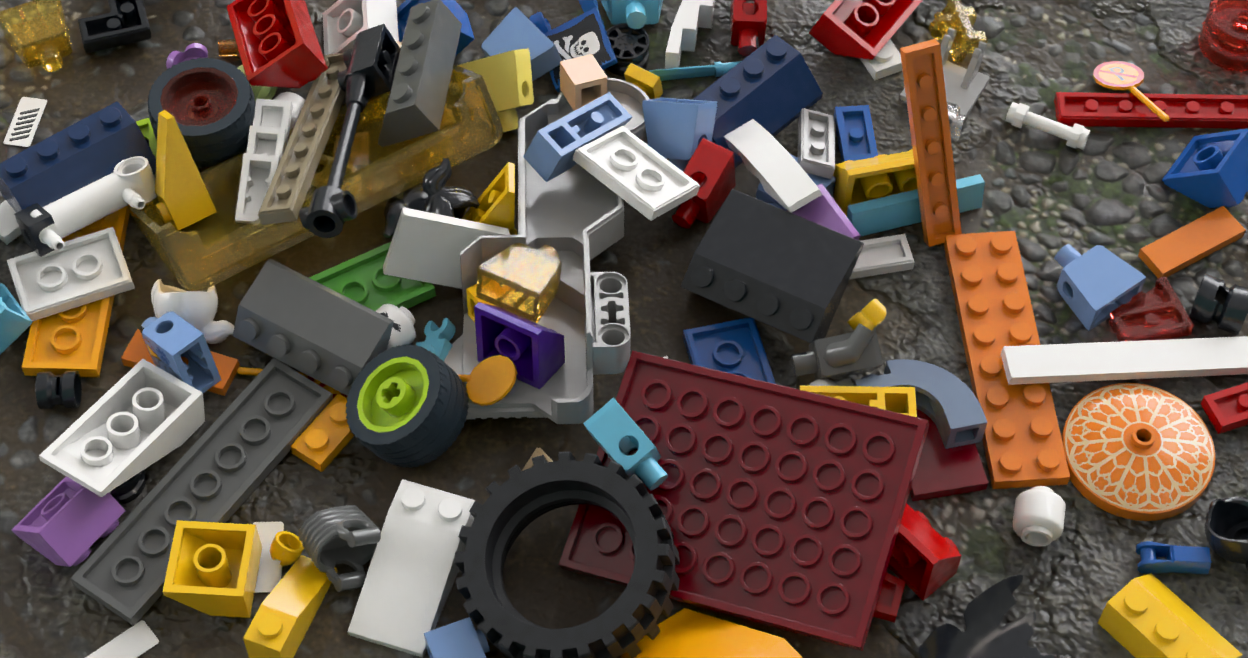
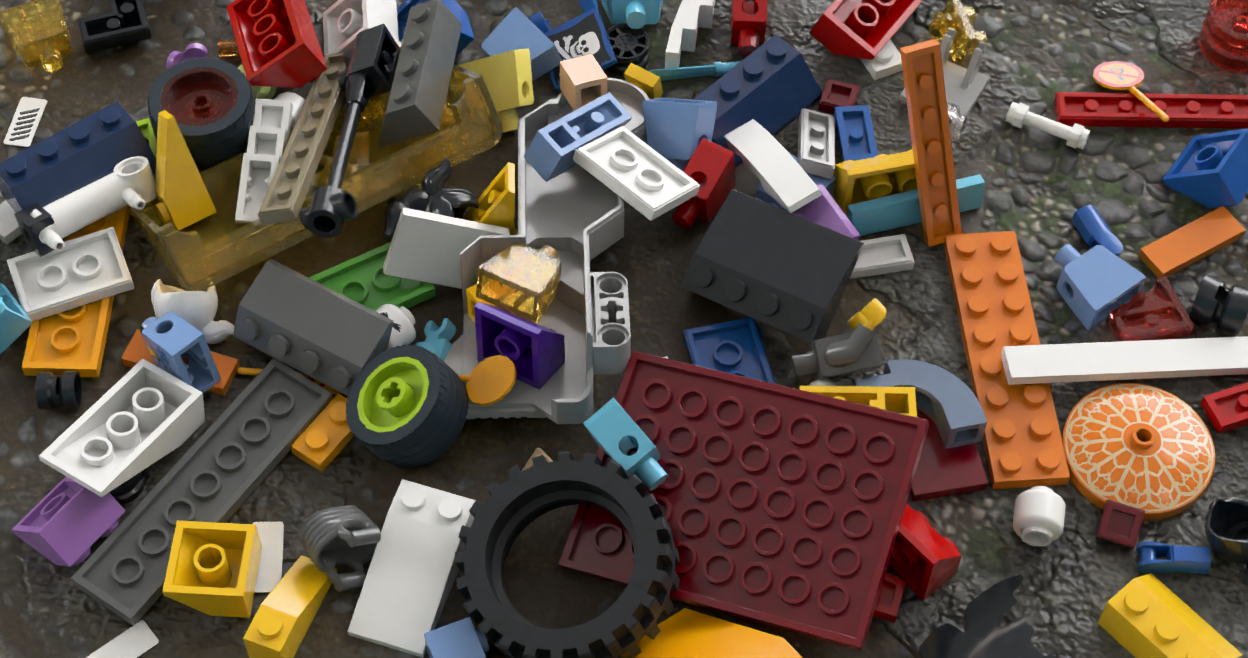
yellow hinge [269,531,304,566] -> none
none -> dark red tile [818,78,860,114]
none -> blue bar [1071,205,1123,256]
none -> dark red tile [1096,499,1145,549]

